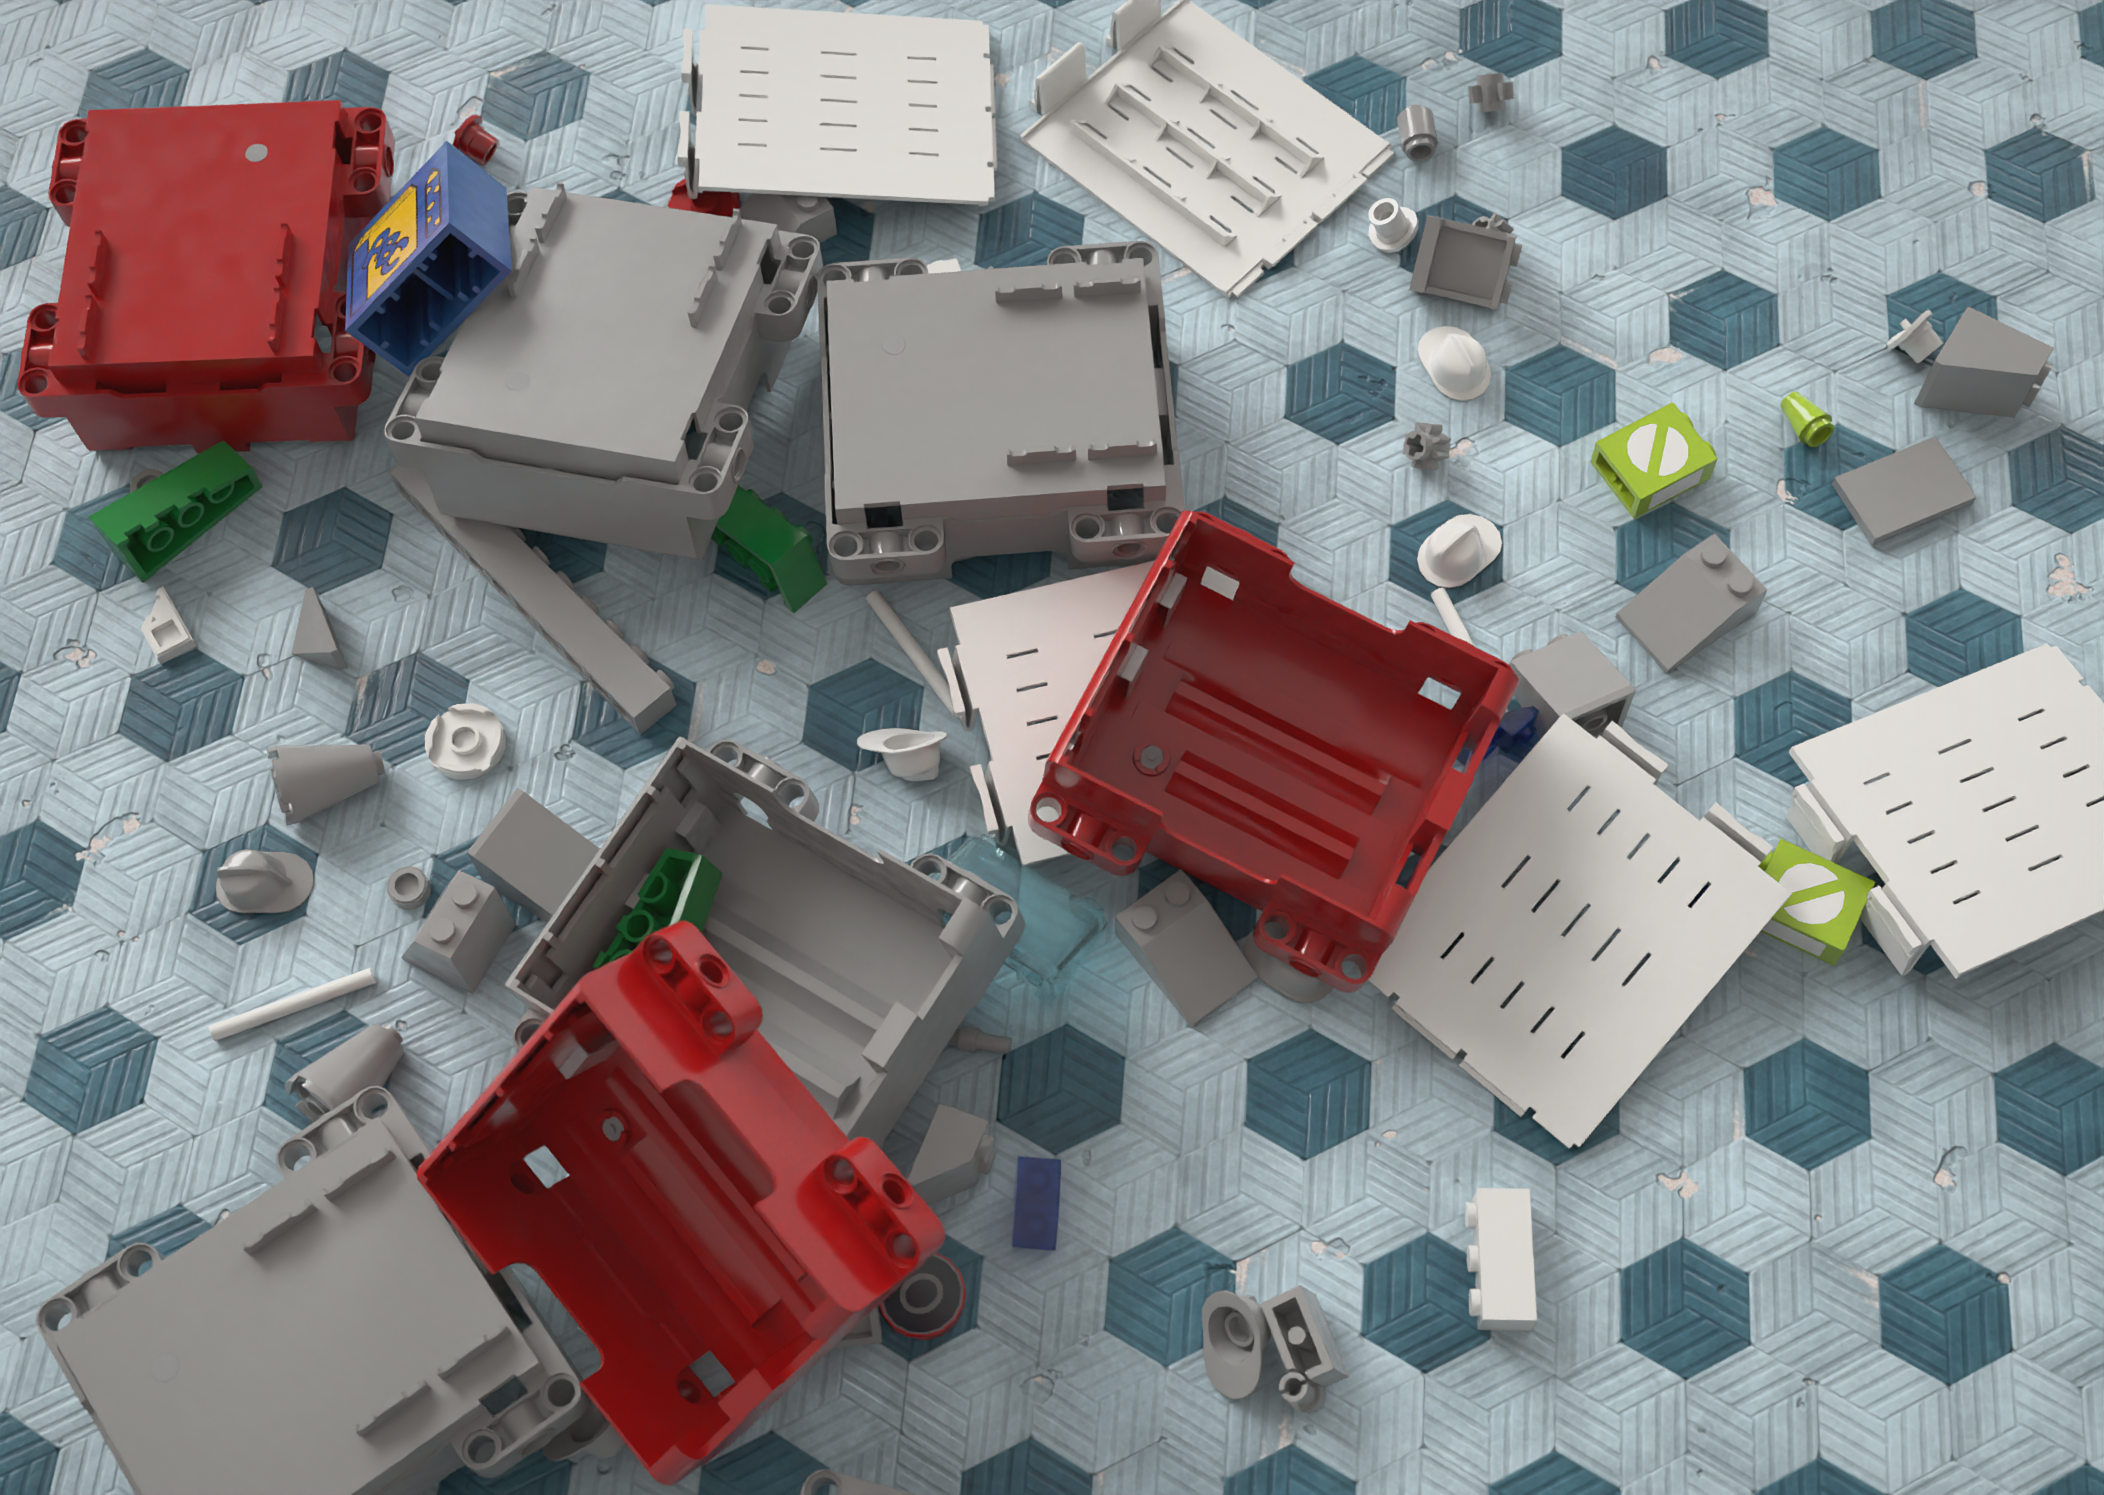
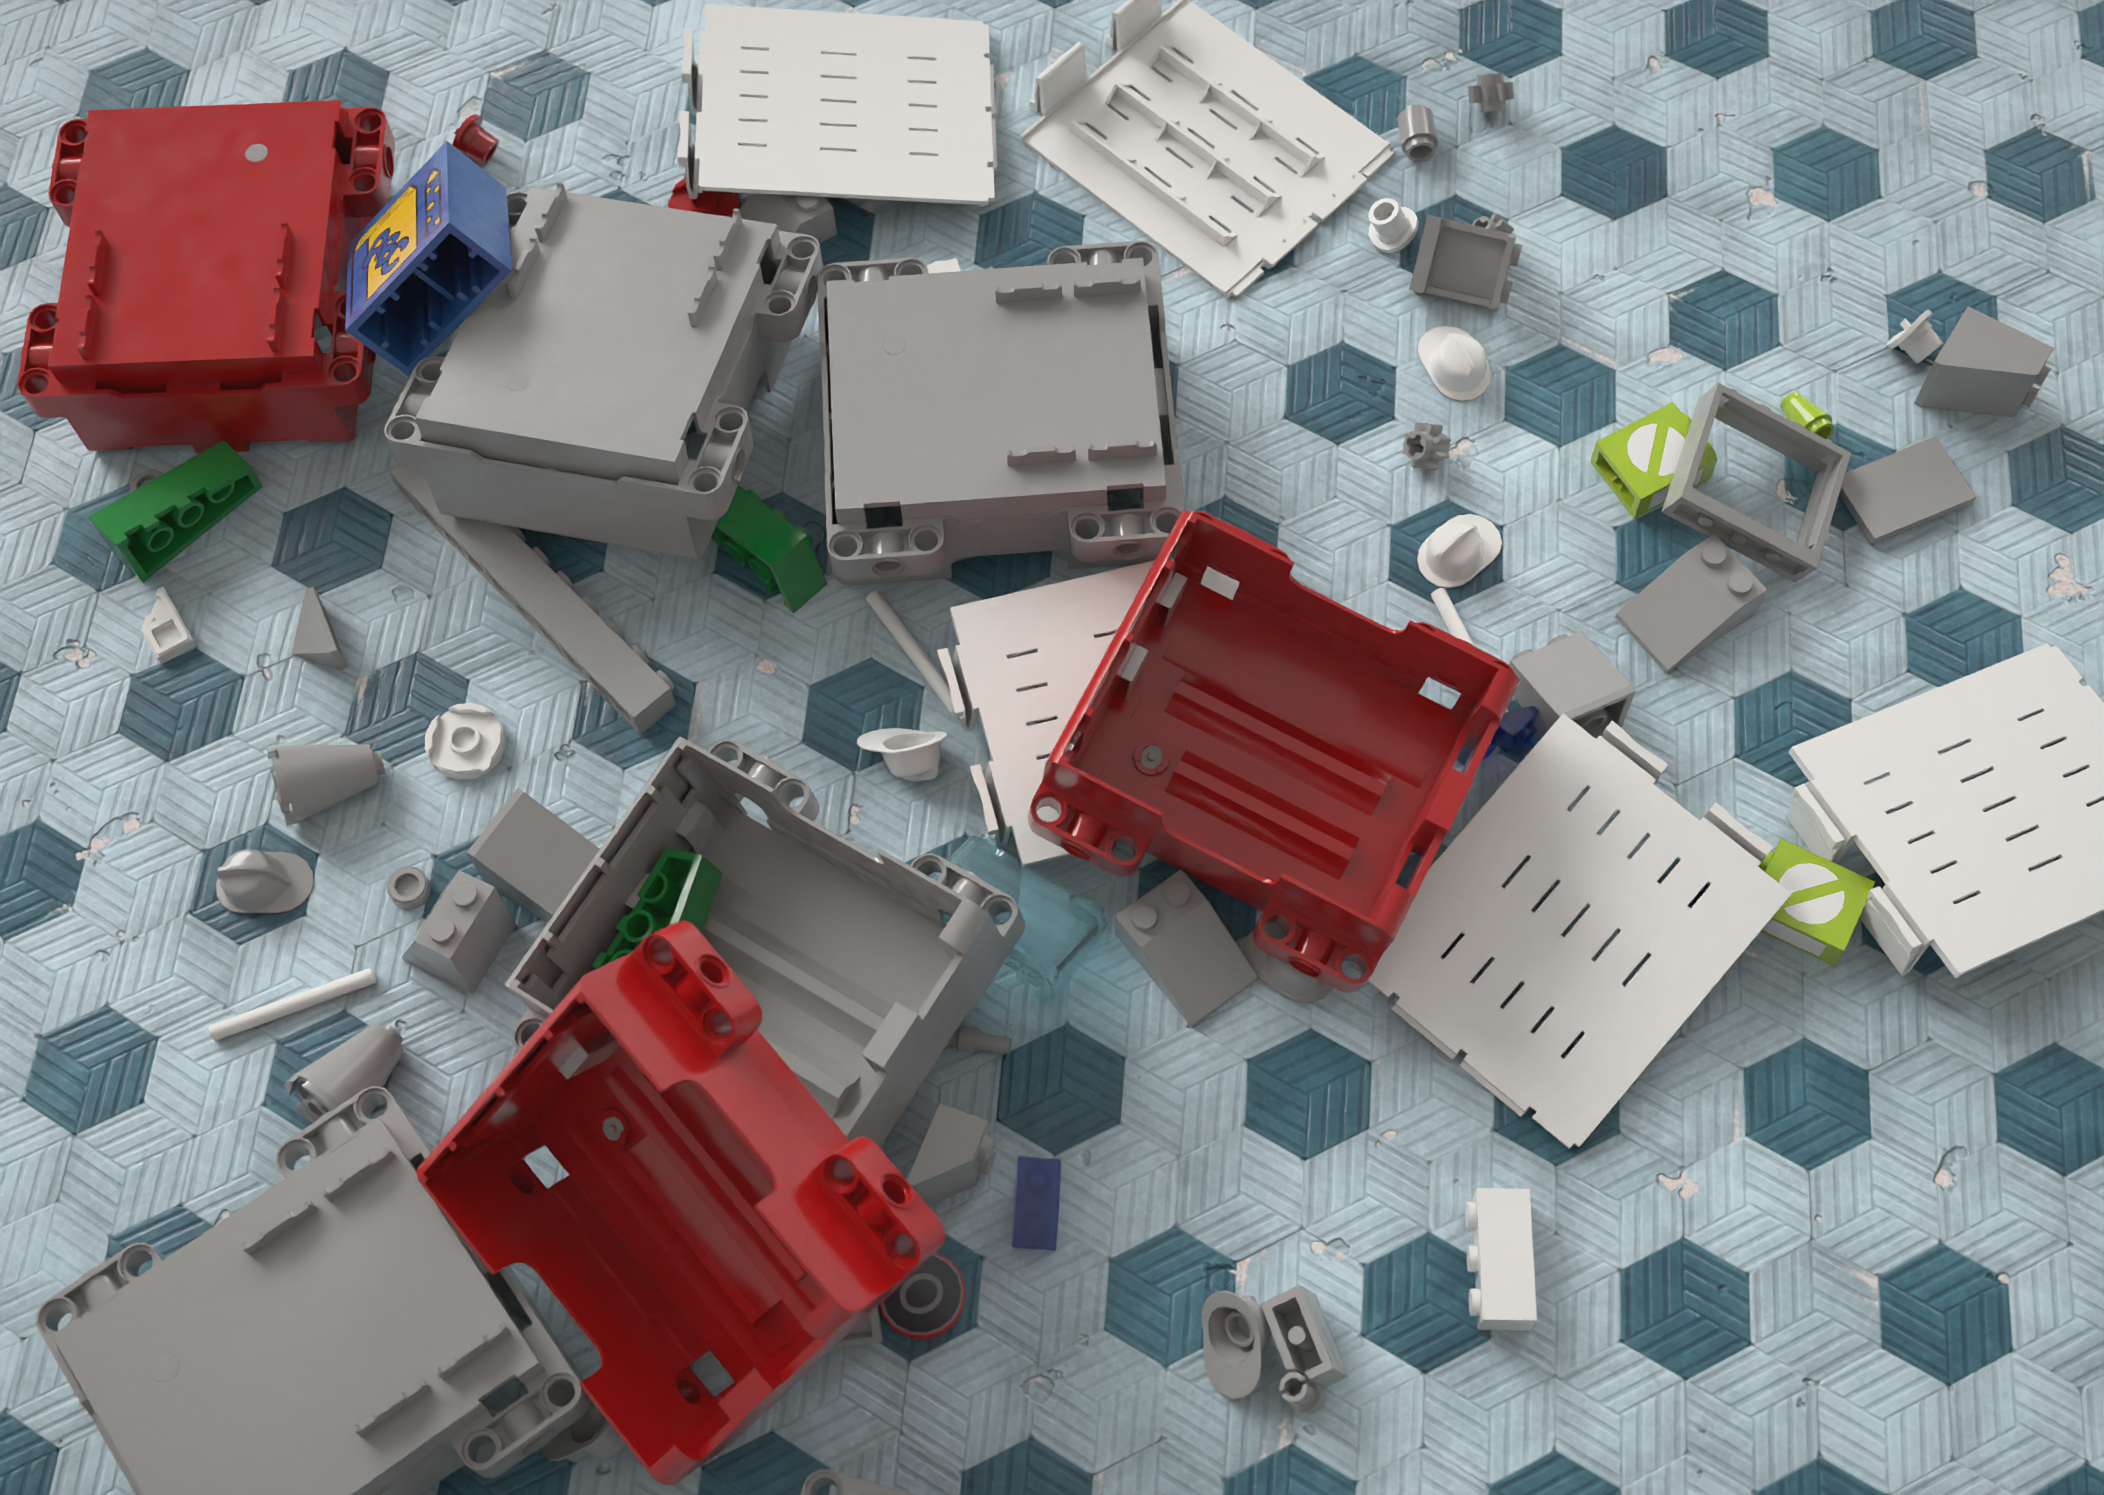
none -> light grey window [1662,382,1851,582]

